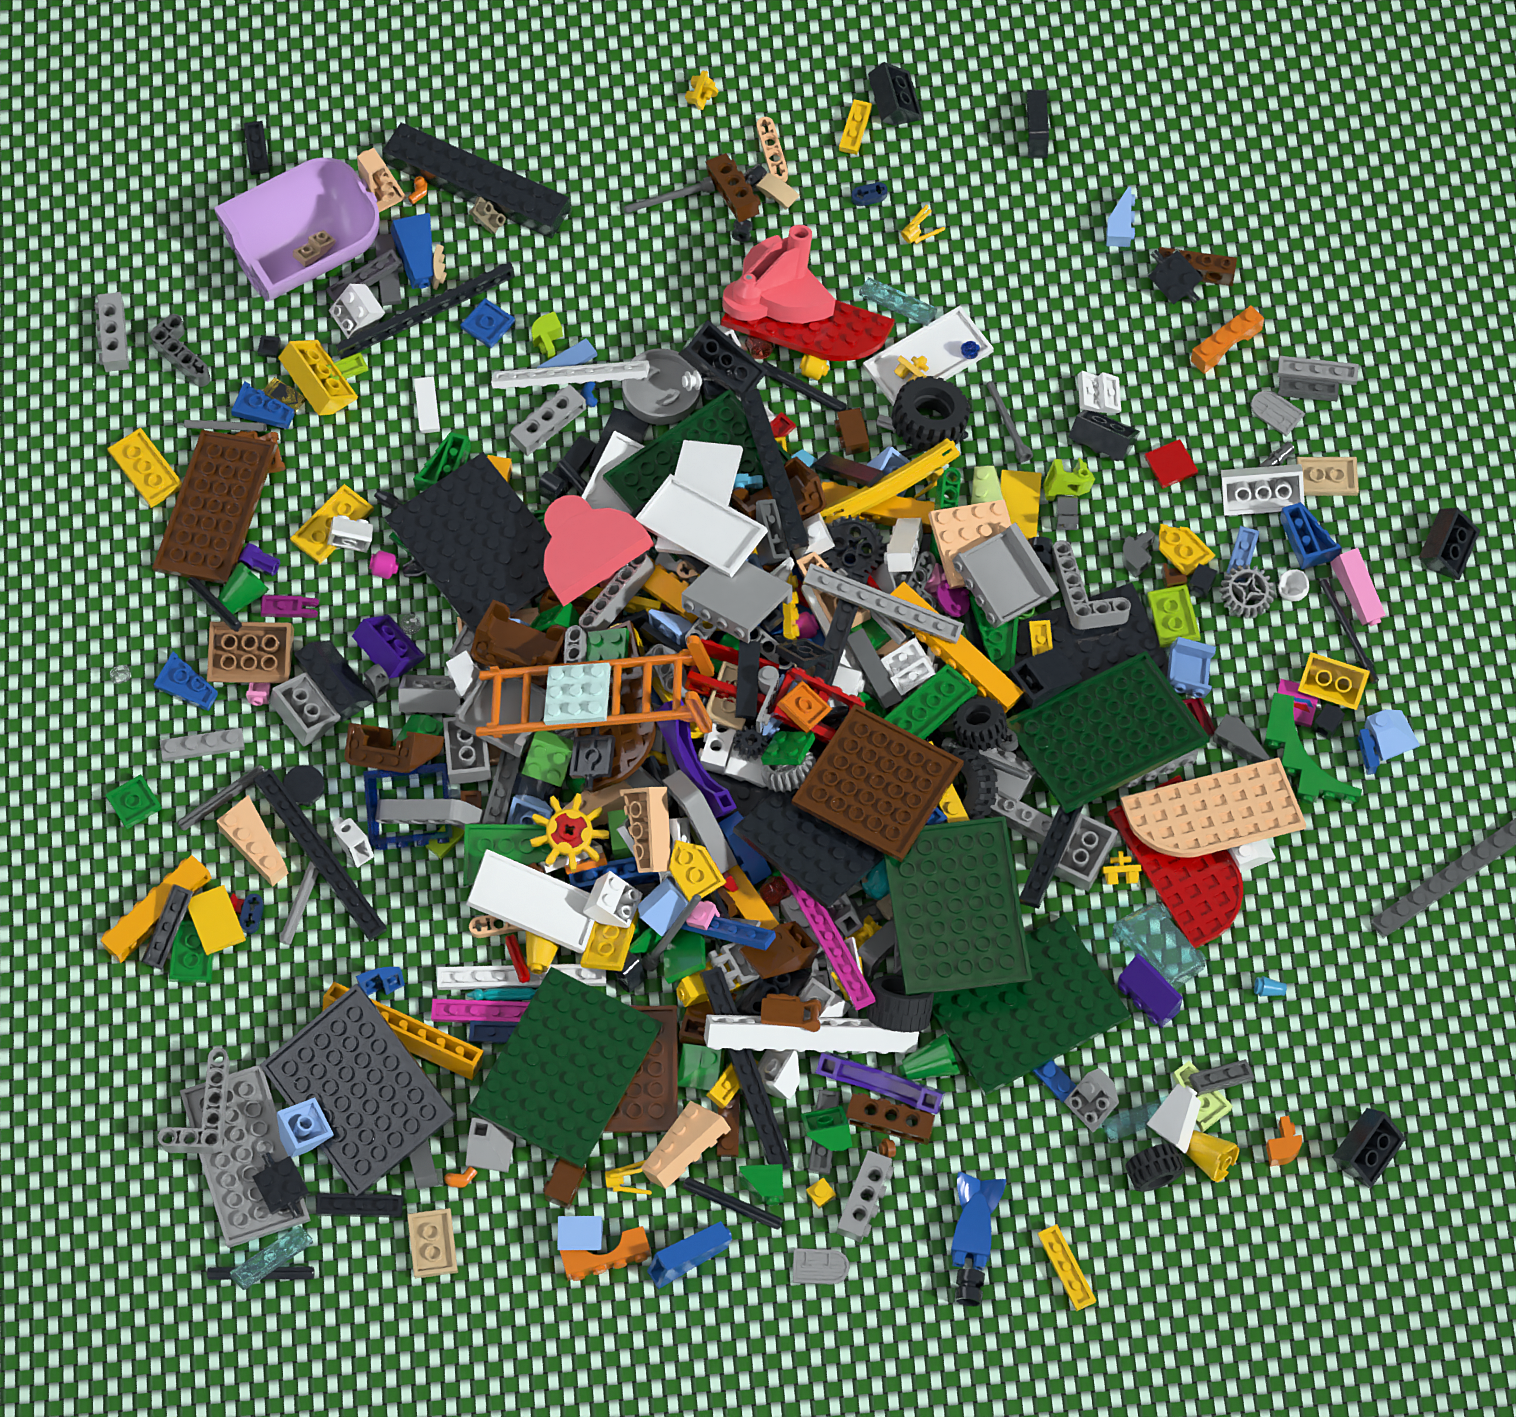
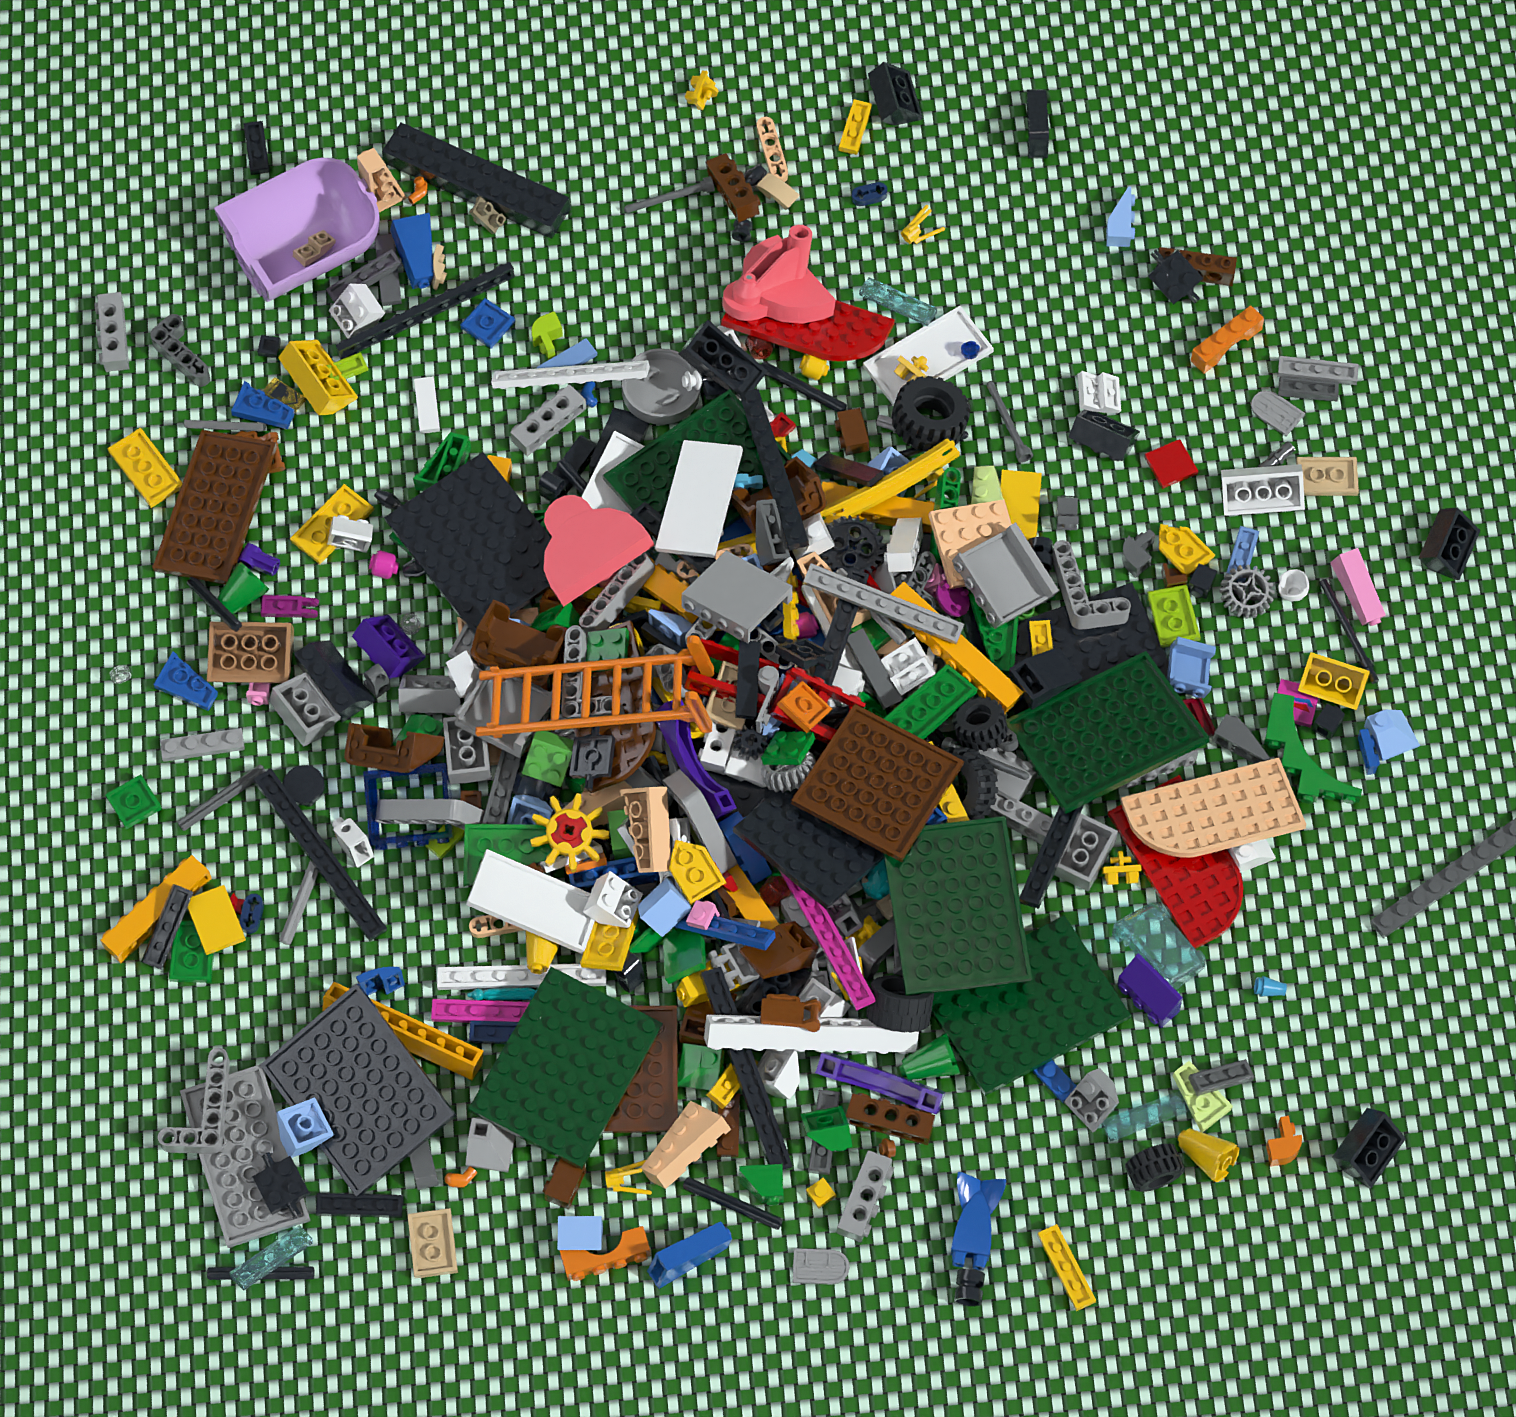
light nougat wedge [216,795,288,887] -> none
red axle [505,934,531,983] -> none
light aqua plate [544,663,611,725] -> none
white tile [635,474,768,578] -> none
dark grey piece [640,894,701,972] -> none
lime tile [1043,458,1095,501] -> none
white slope [1147,1084,1201,1153] -> none
blue wedge [1280,502,1342,570] -> none

